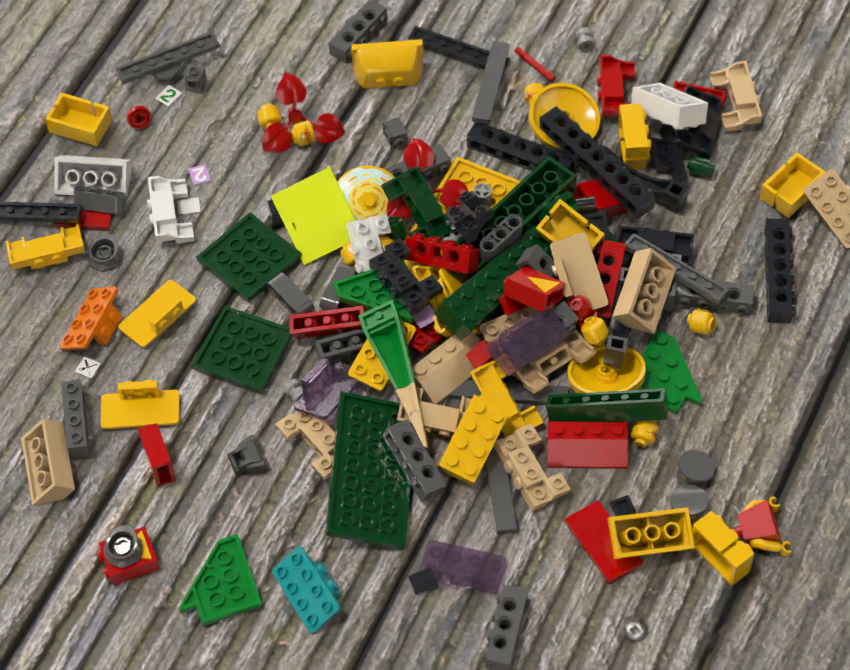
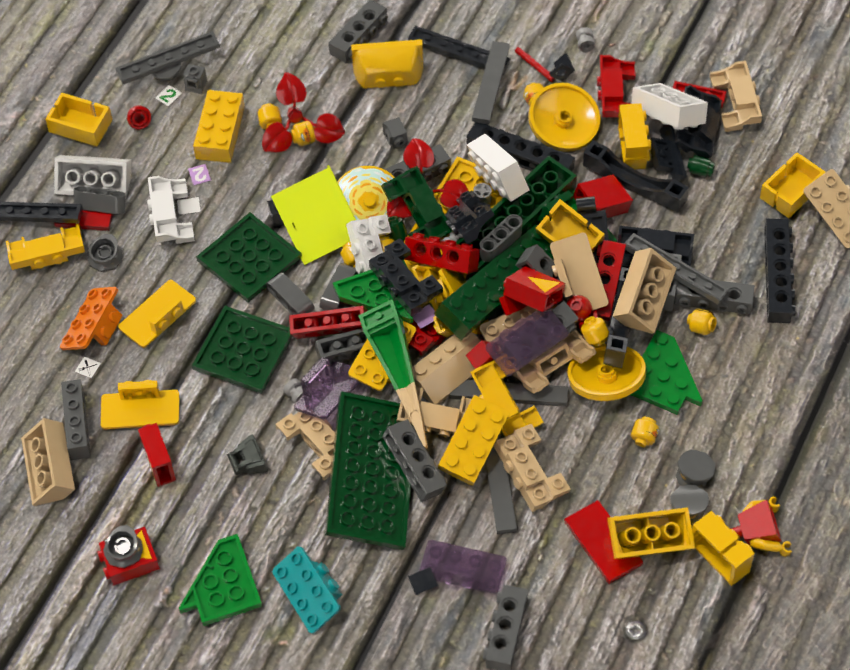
black brick [540,106,655,220] -> none
dark green brick [546,388,669,422] -> none
red slope [547,422,628,469] -> none
black tile [609,495,636,516] -> none
none -> yellow brick [193,90,245,163]
none -> white brick [467,134,529,202]
none -> black bracket [549,53,575,81]

